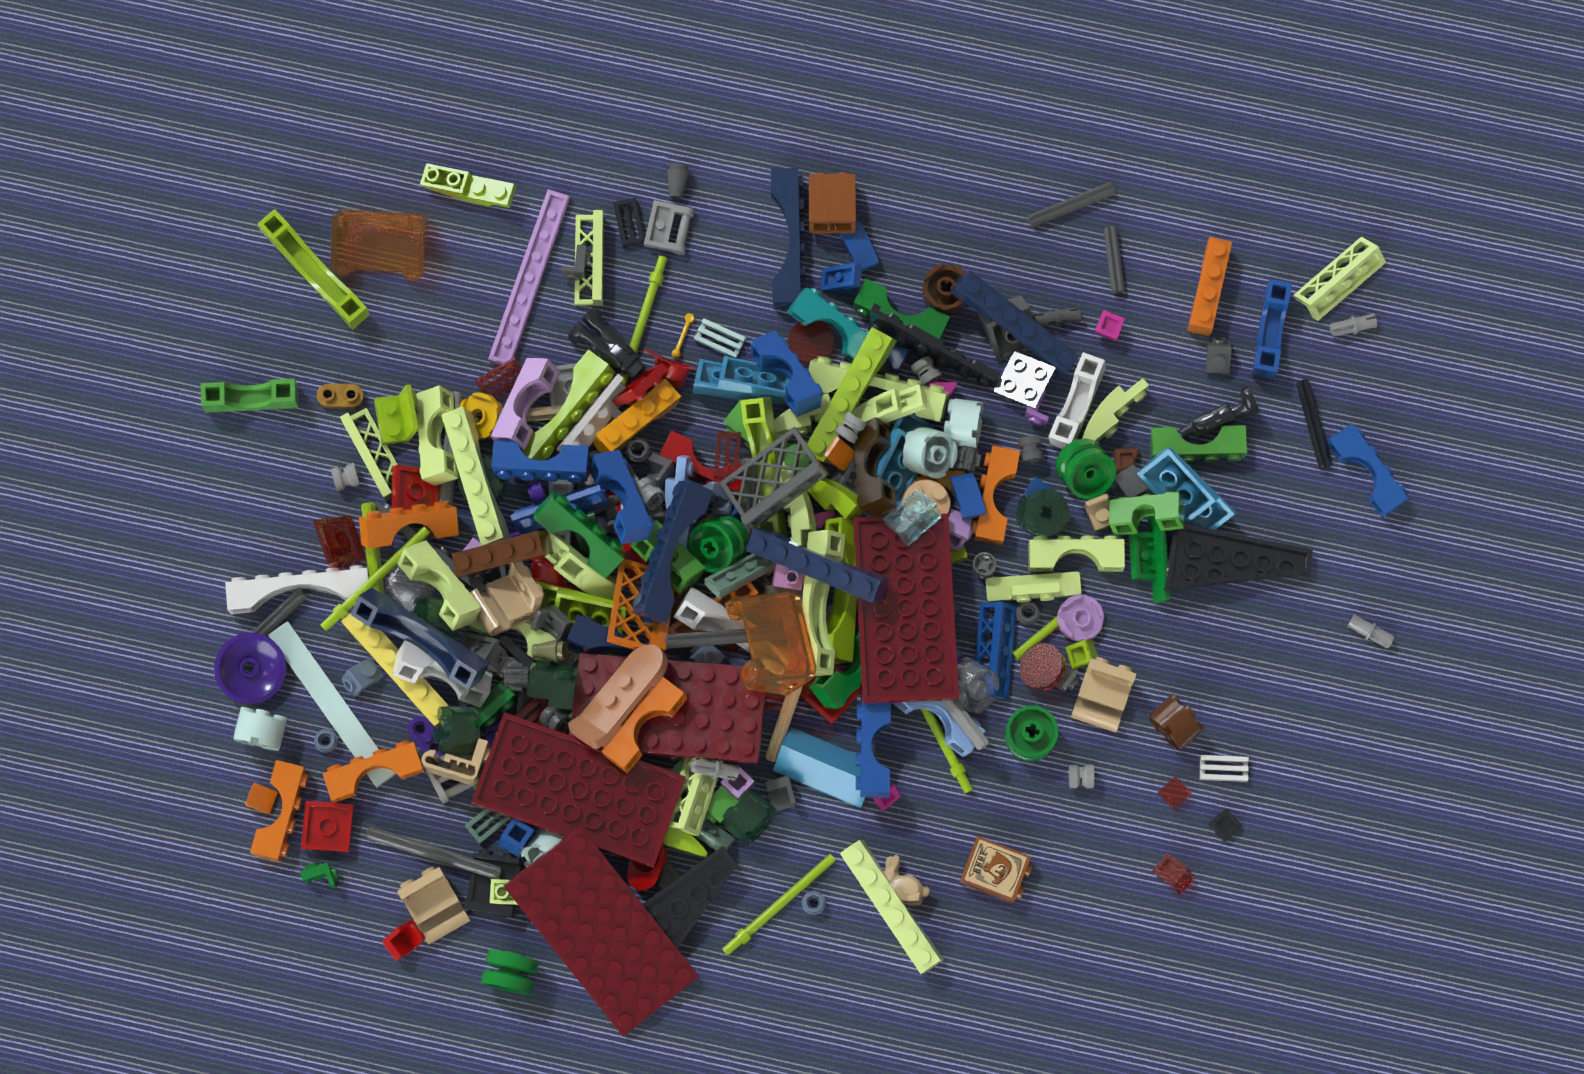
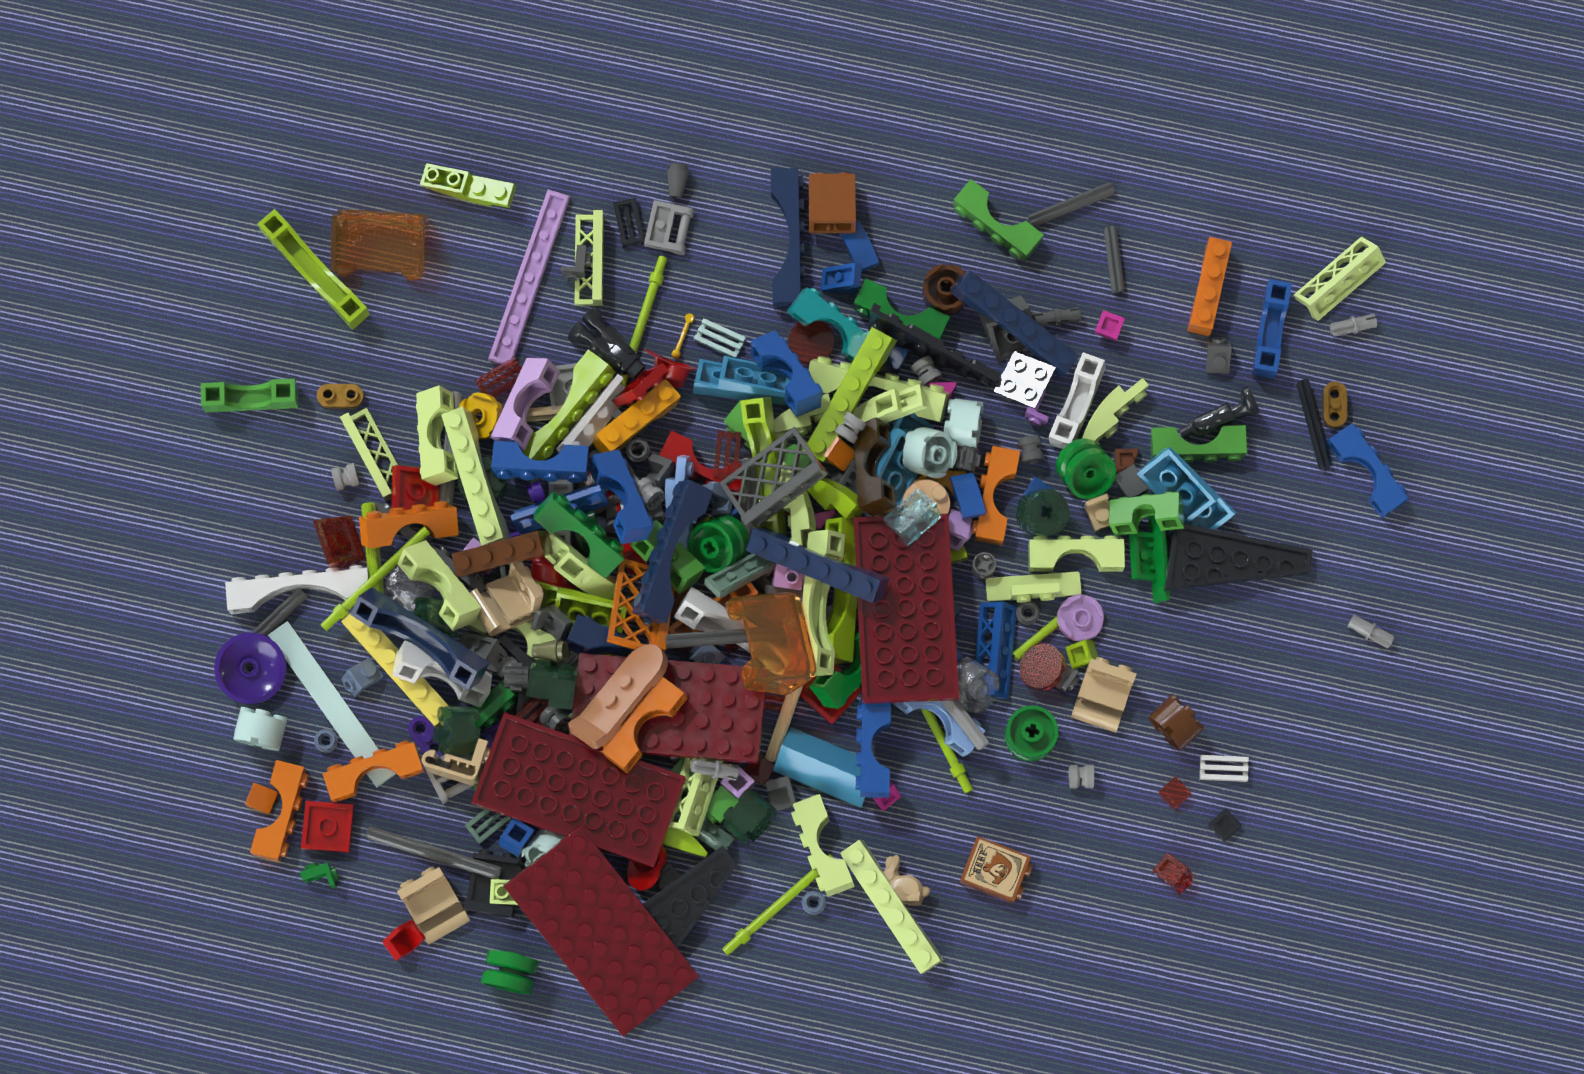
lime bracket [374,385,421,445] -> none
none -> clear red tile [744,754,775,787]
none -> yellowish green arch [791,794,855,897]
none -> bright green arch [953,179,1044,262]
none -> pearl gold plate [1322,381,1347,429]

